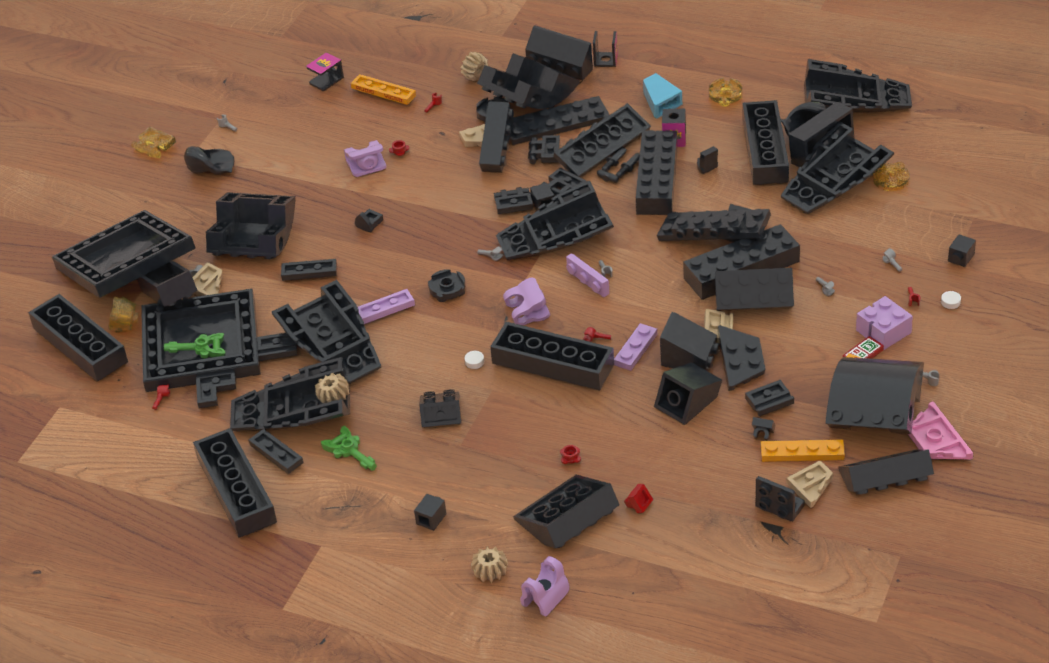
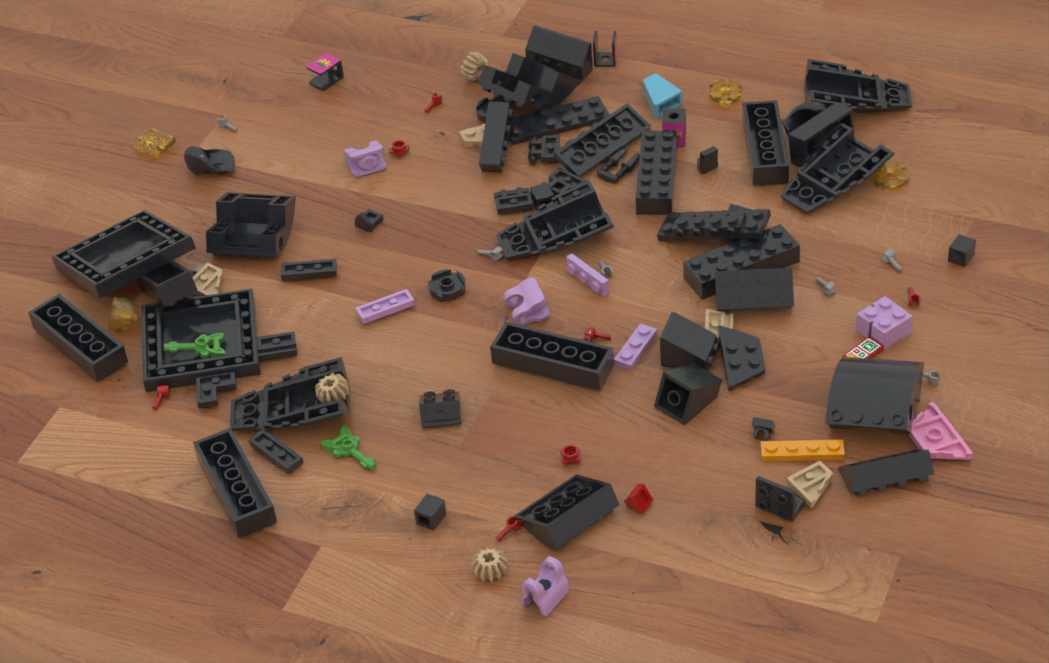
black wedge [272,280,381,384] -> none
light orange plate [351,74,416,105] -> none
white tile [465,351,484,369] -> none
black plate [745,380,794,417] -> none
white tile [941,291,961,309] -> none
none -> red hand [496,516,523,541]

